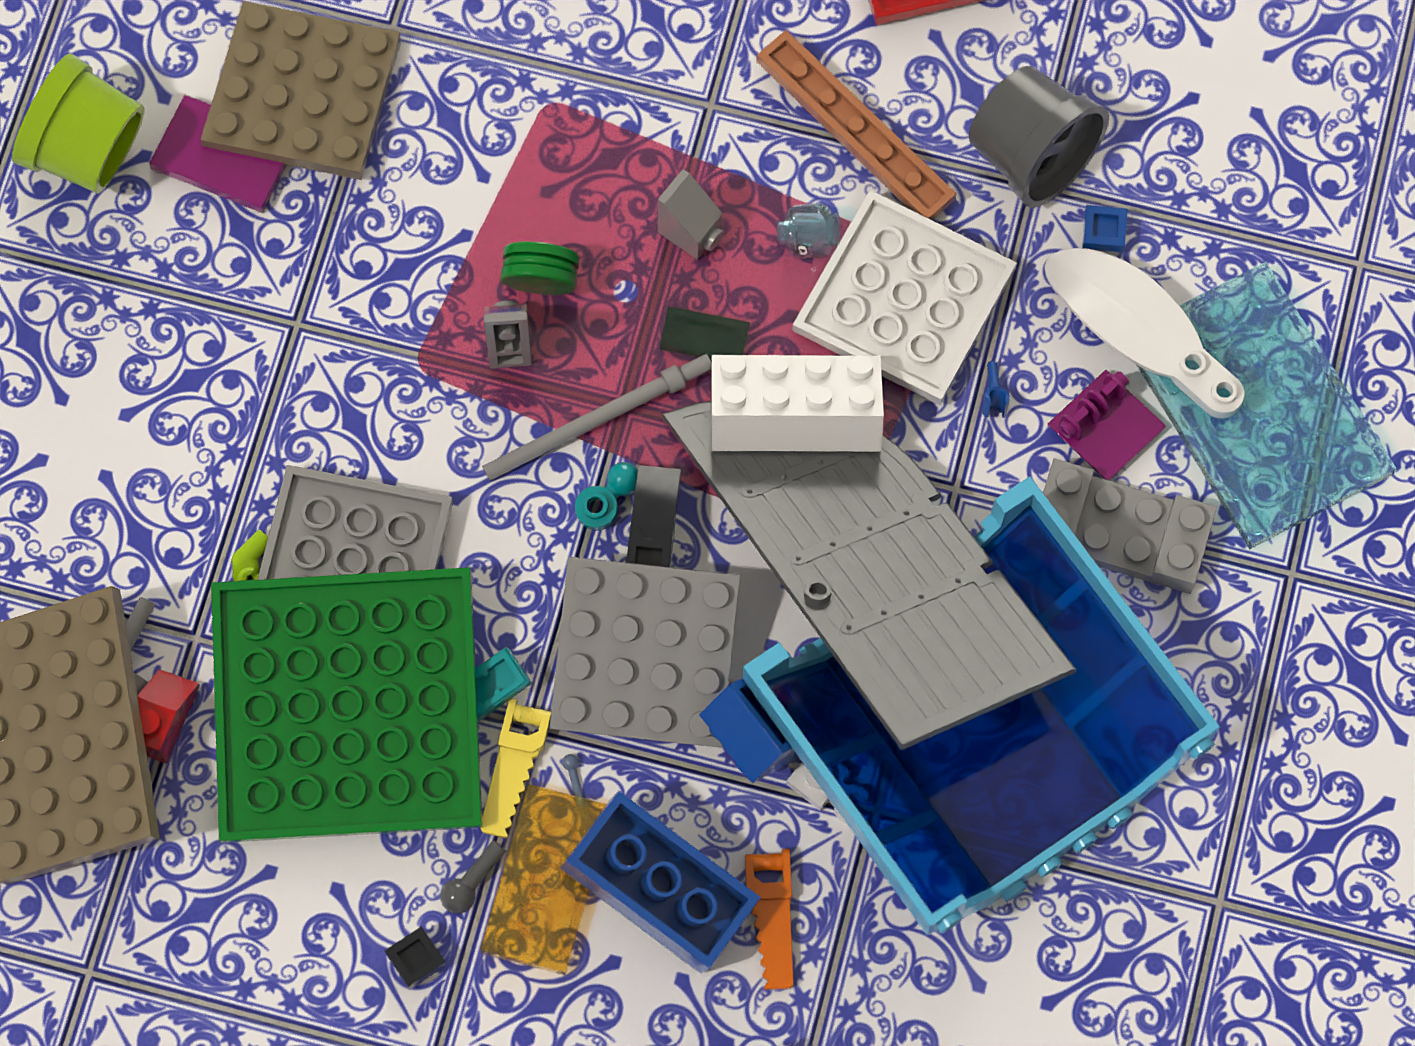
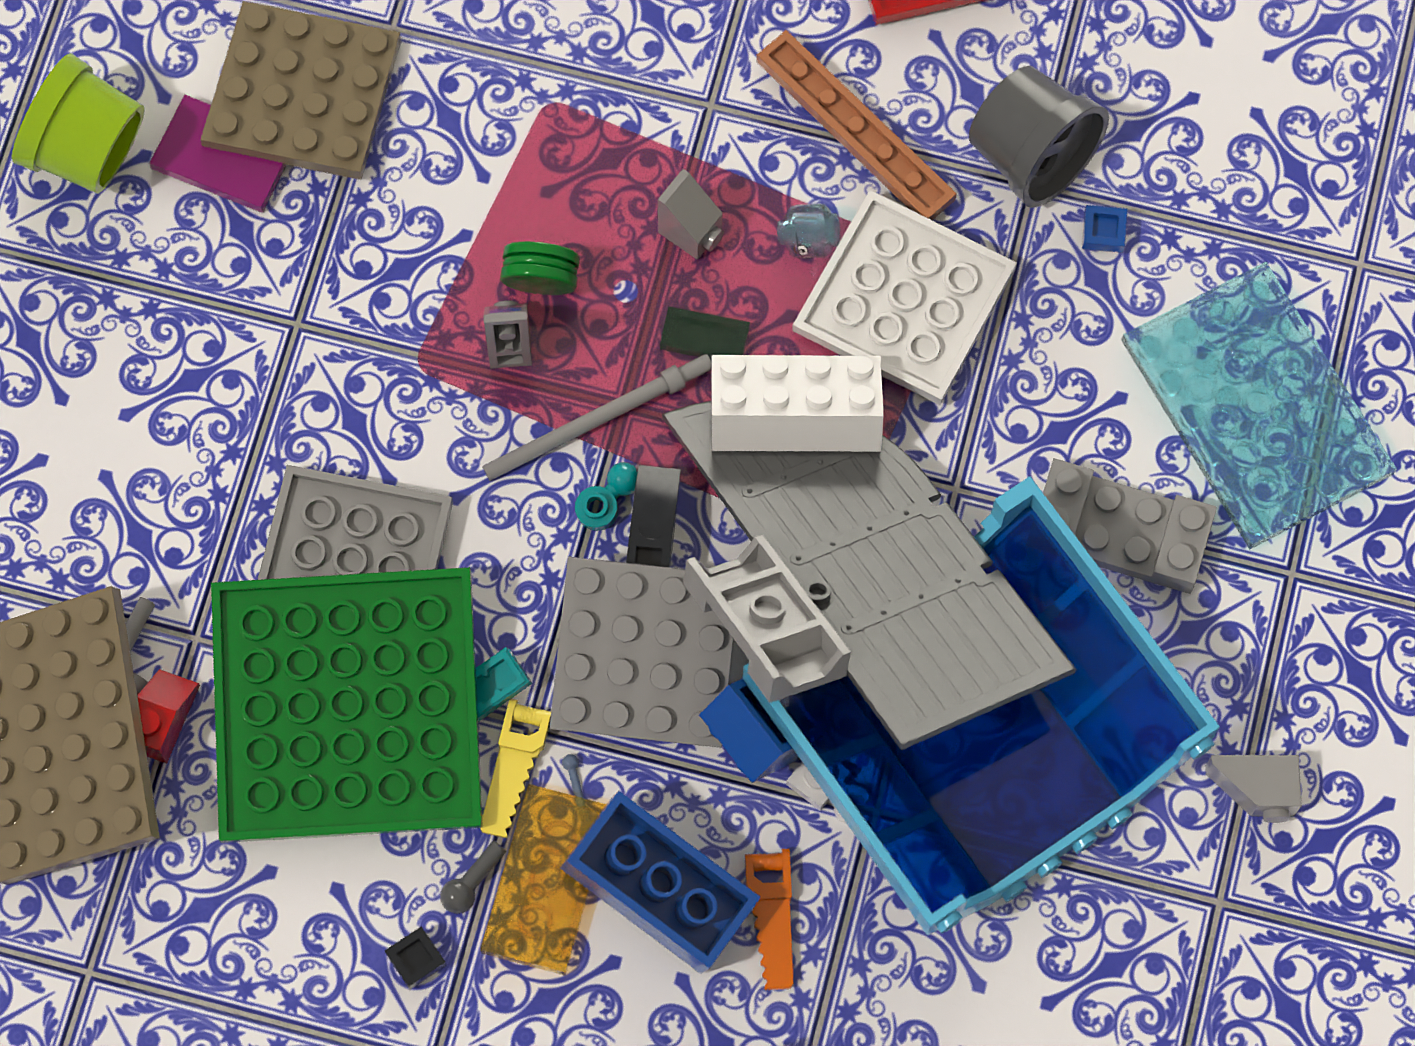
lime arm [231,529,268,581] -> none
blue hand [982,361,1010,418] -> none
white plant [1045,248,1244,418] -> none
magenta hinge [1047,370,1166,480] -> none
none -> light grey piece [683,535,851,703]
none -> light grey slope [1205,755,1301,823]

